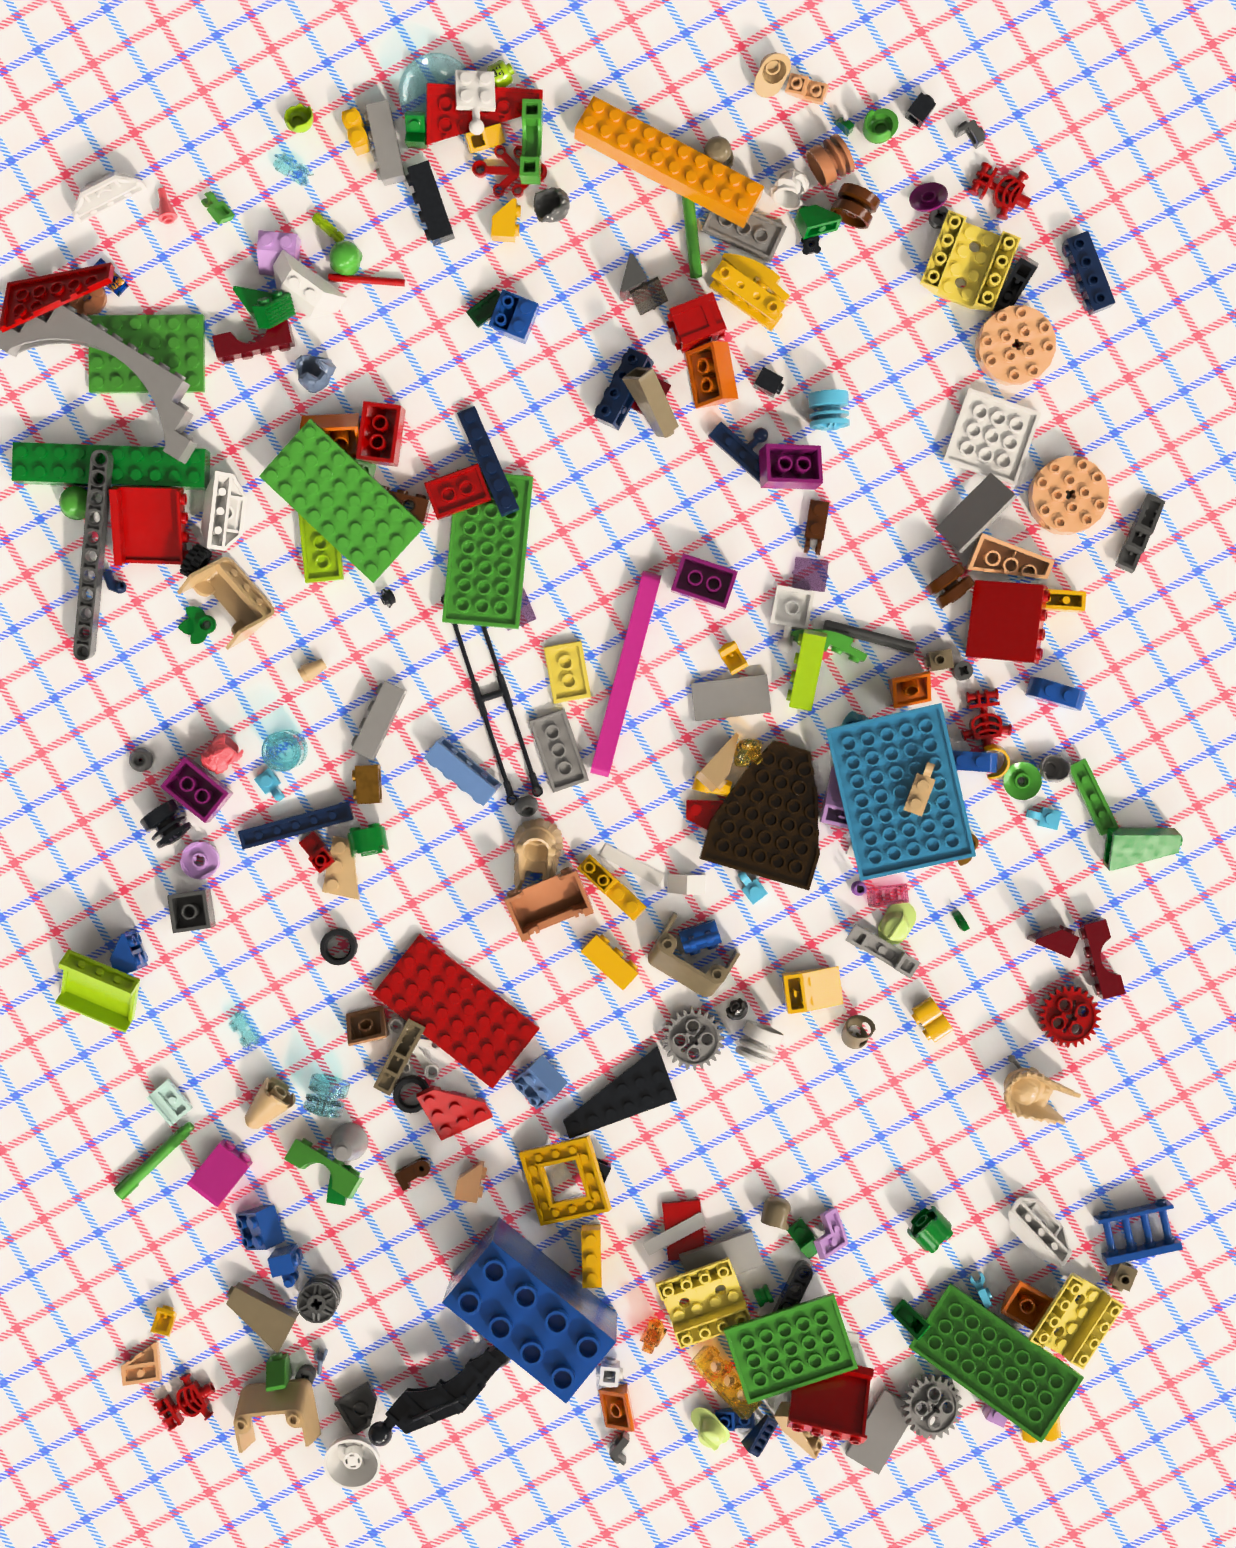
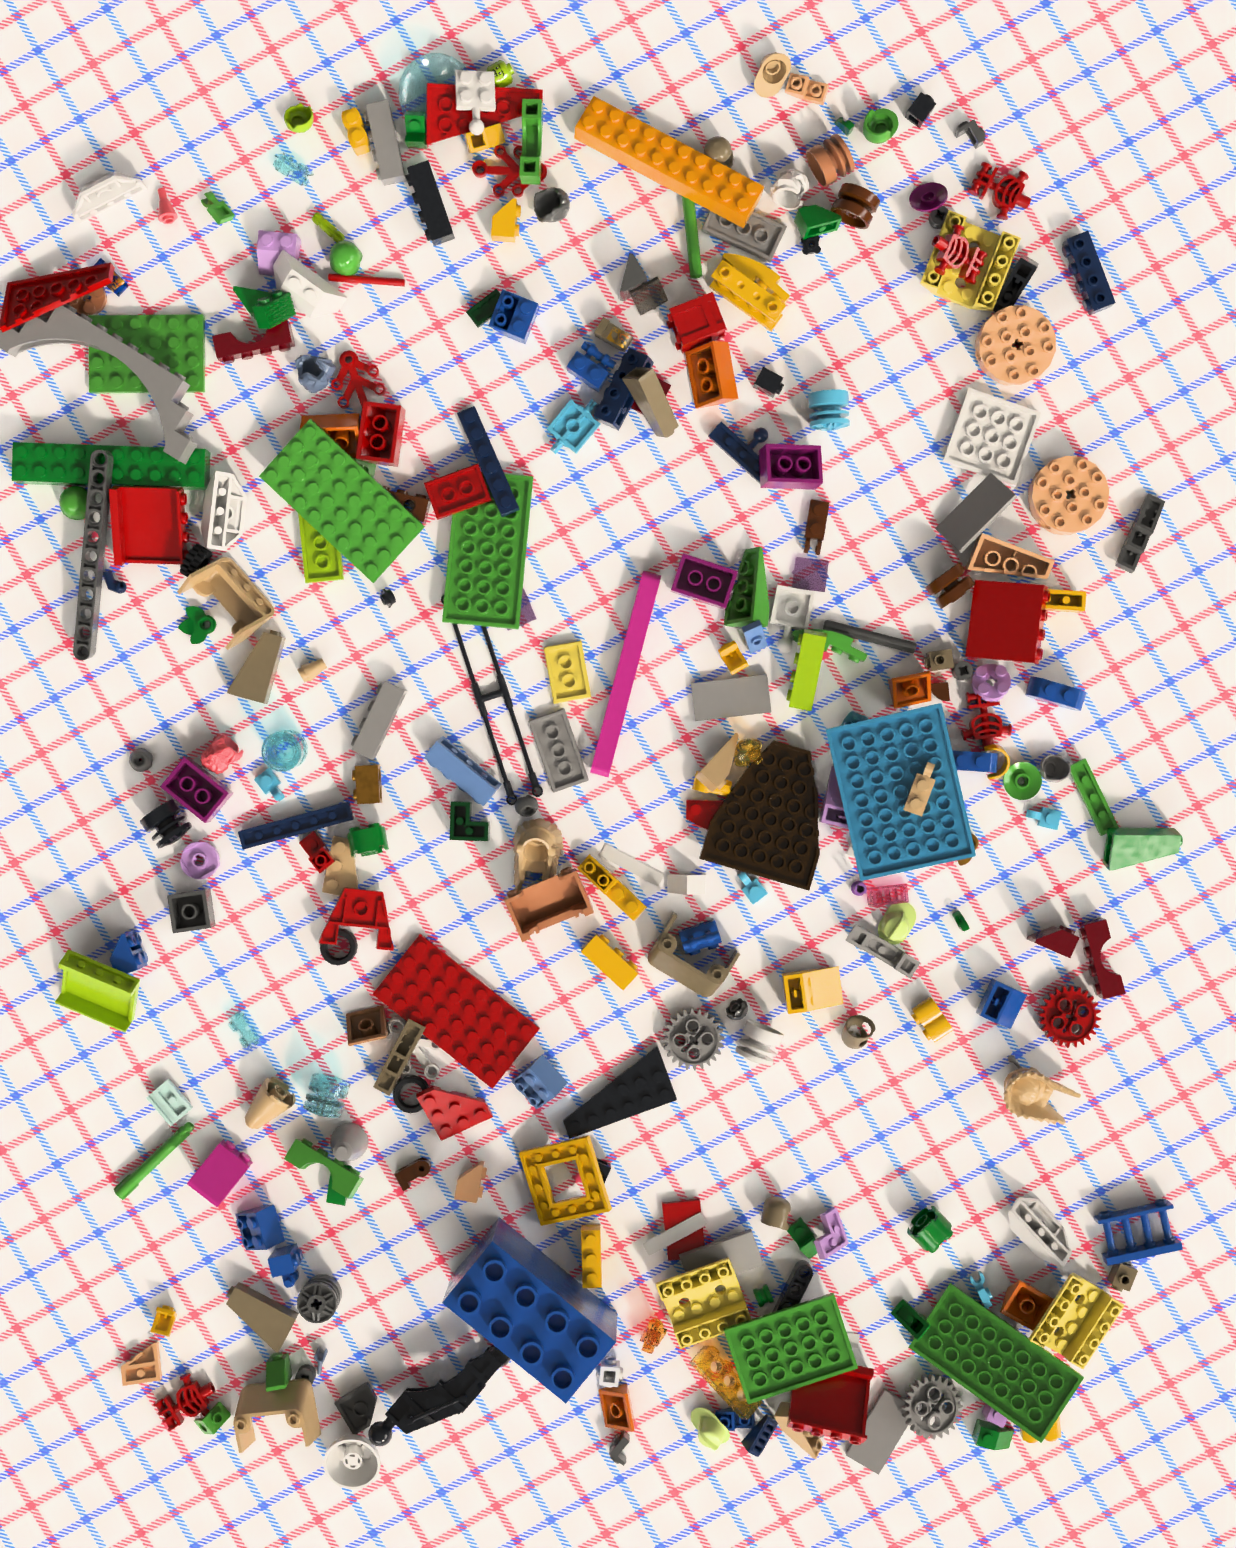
none -> bright green bracket [193,1402,231,1435]
none -> dark tan slope [227,630,286,704]
none -> red wing [318,887,394,951]
none -> red plant [331,350,386,415]
none -> dark green brick [449,801,490,841]
none -> medium azure plate [547,399,601,454]
none -> blue brick [566,341,617,393]
none -> dark tan leg [594,317,633,352]
none -> bright green wedge [724,546,770,628]
none -> medium blue plate [742,620,768,654]
none -> reddish brown tile [931,682,950,701]
none -> red piece [932,224,988,284]
none -> lavender plate [971,664,1011,702]
none -> green slope [972,1419,1014,1451]
none -> blue slope [976,978,1027,1029]

